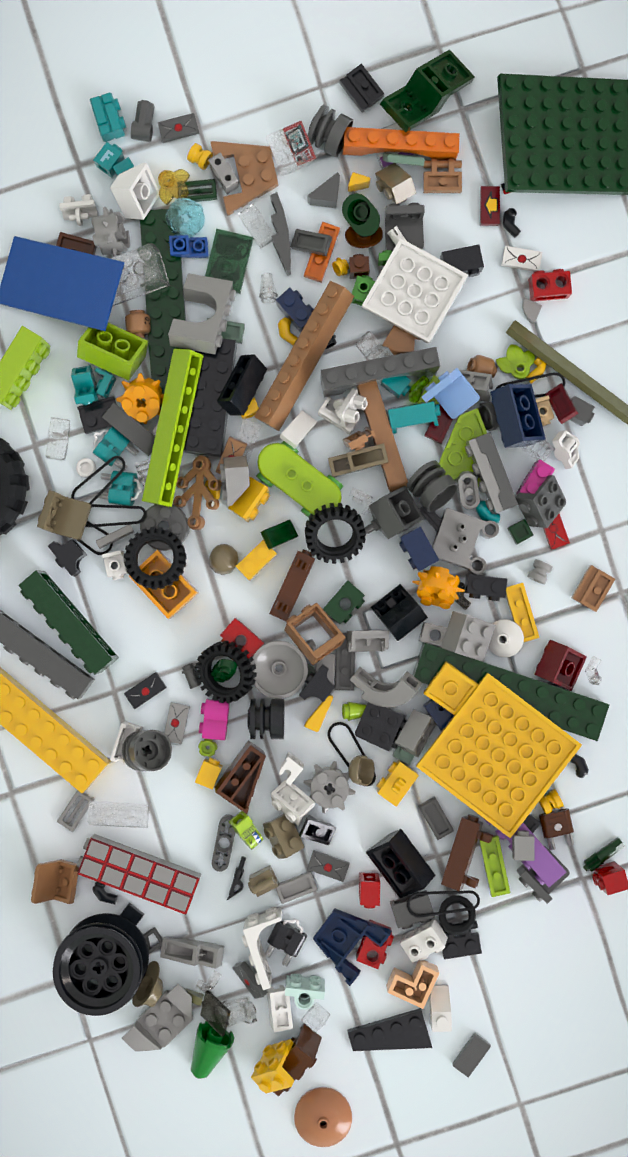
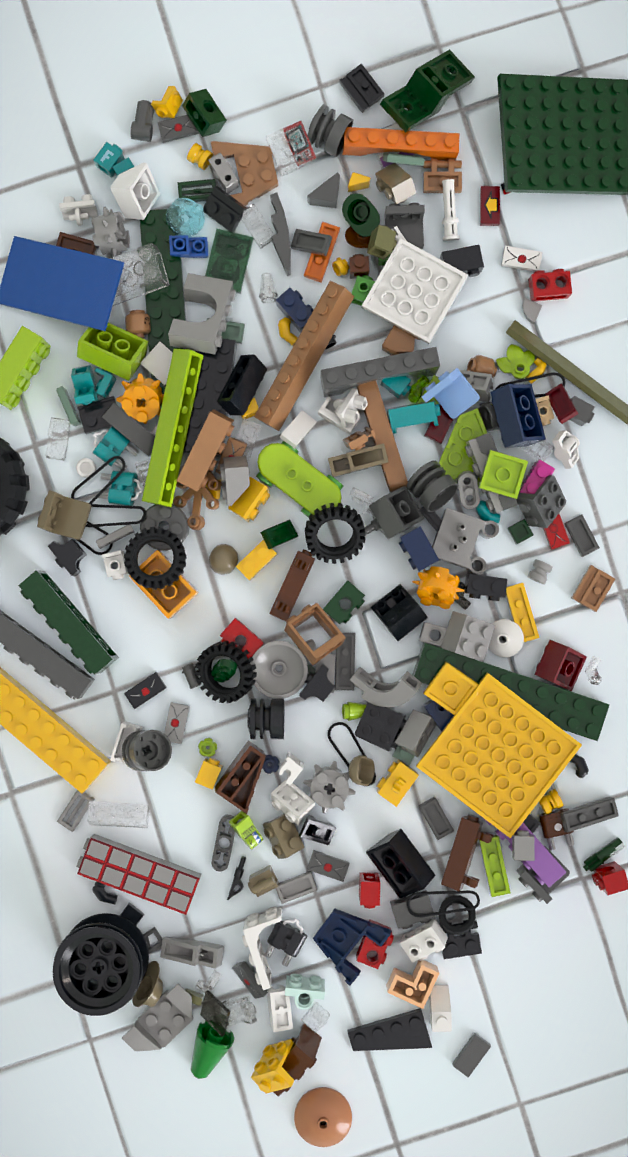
medium nougat bracket [31,859,79,904] -> none
teal brick [90,93,127,142] -> none
clear yellow plate [158,169,190,205] -> none
dark pink brick [199,699,230,740] -> none
yellow slope [304,694,333,732] -> none
light grey hinge [347,630,389,652] -> none
clear brick [355,331,394,361] -> none
black arm [503,208,521,238] -> none
none -> sand green tile [56,386,81,427]
none -> white sticker [141,342,173,385]
none -> yellow bracket [151,86,183,118]
none -> medium nougat brick [177,409,235,492]
none -> dark green brick [182,89,227,137]
none -> black plate [202,186,247,232]
none -> dark blue plate [262,755,279,774]
none -> olive brick [367,225,397,260]
none -> white pin [442,179,460,241]
none -> lime plate [478,450,528,499]
none -> dark grey tile [560,797,619,833]
none -> dark grey tile [564,514,600,557]

